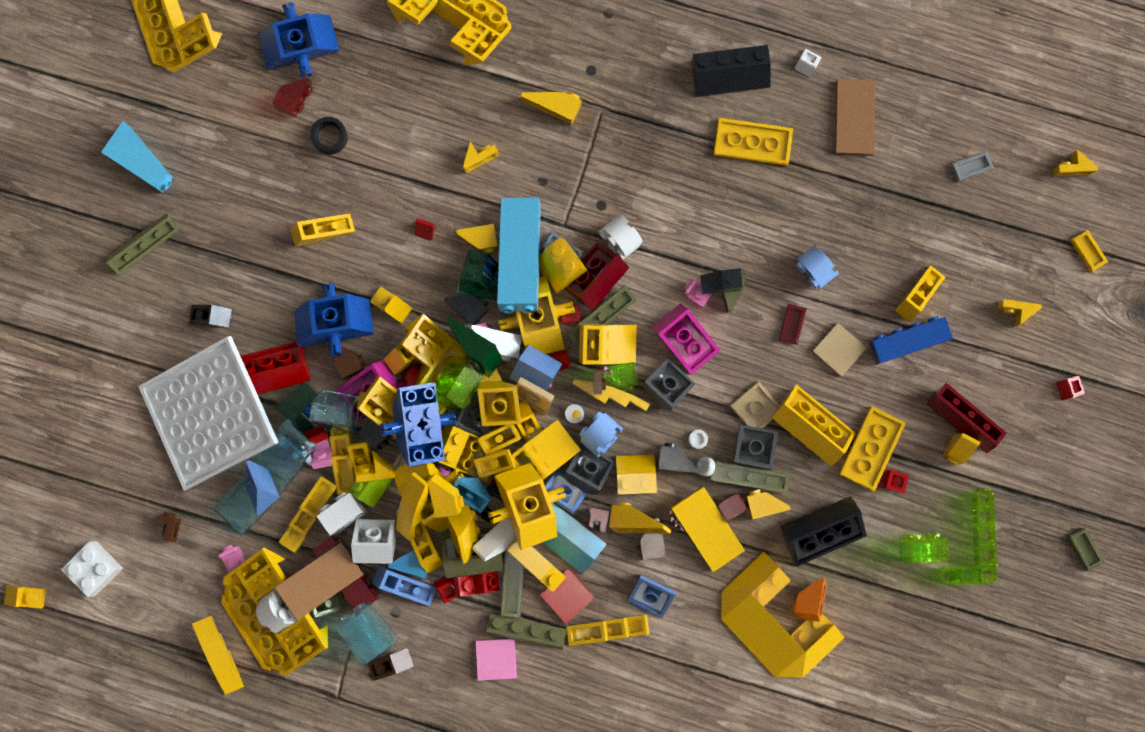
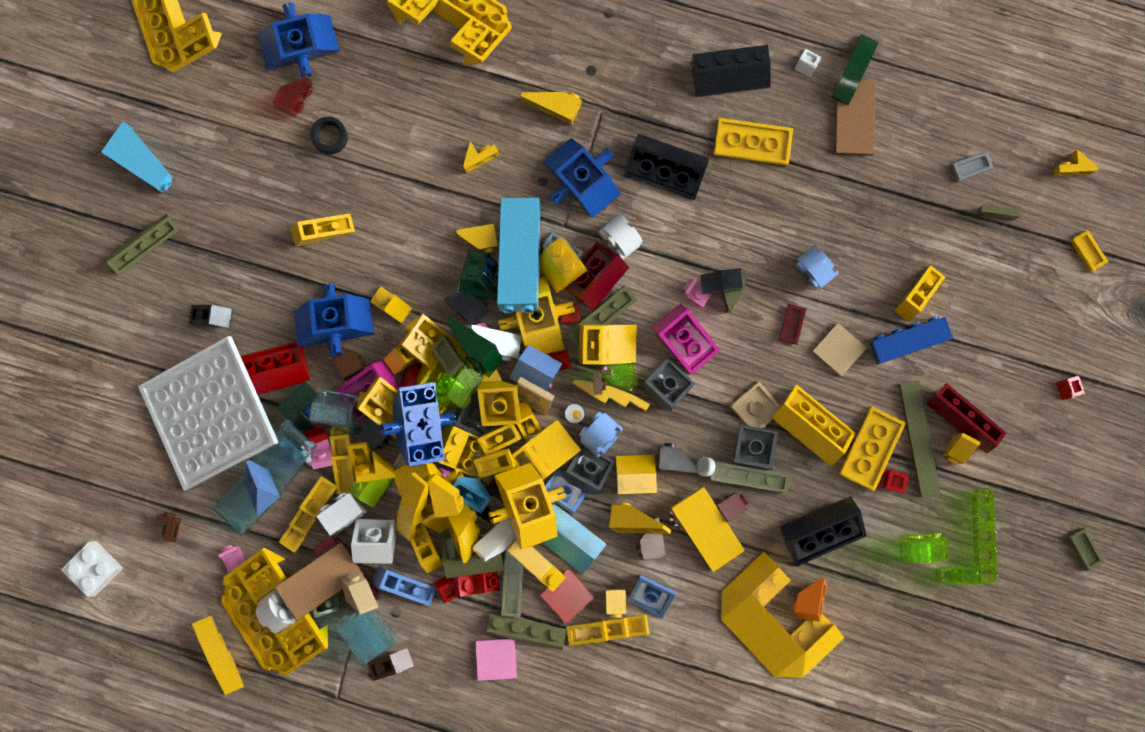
yellow slope [4,585,46,609] -> none
dark azure slope [388,550,428,579] -> none
red slope [414,218,436,241] -> none
hinge [589,508,609,532] -> none
white tile [688,430,708,449] -> none
yellow slope [745,489,791,519] -> none
yellow slope [998,299,1042,327] -> none
none -> tan slope [341,572,378,615]
none -> olive tile [431,335,465,377]
none -> blue slope [543,138,621,218]
none -> yellow brick [606,589,626,618]
none -> black slope [624,134,710,200]
none -> dark green slope [831,34,879,105]
none -> olive tile [899,380,941,497]
none -> olive tile [977,204,1021,220]

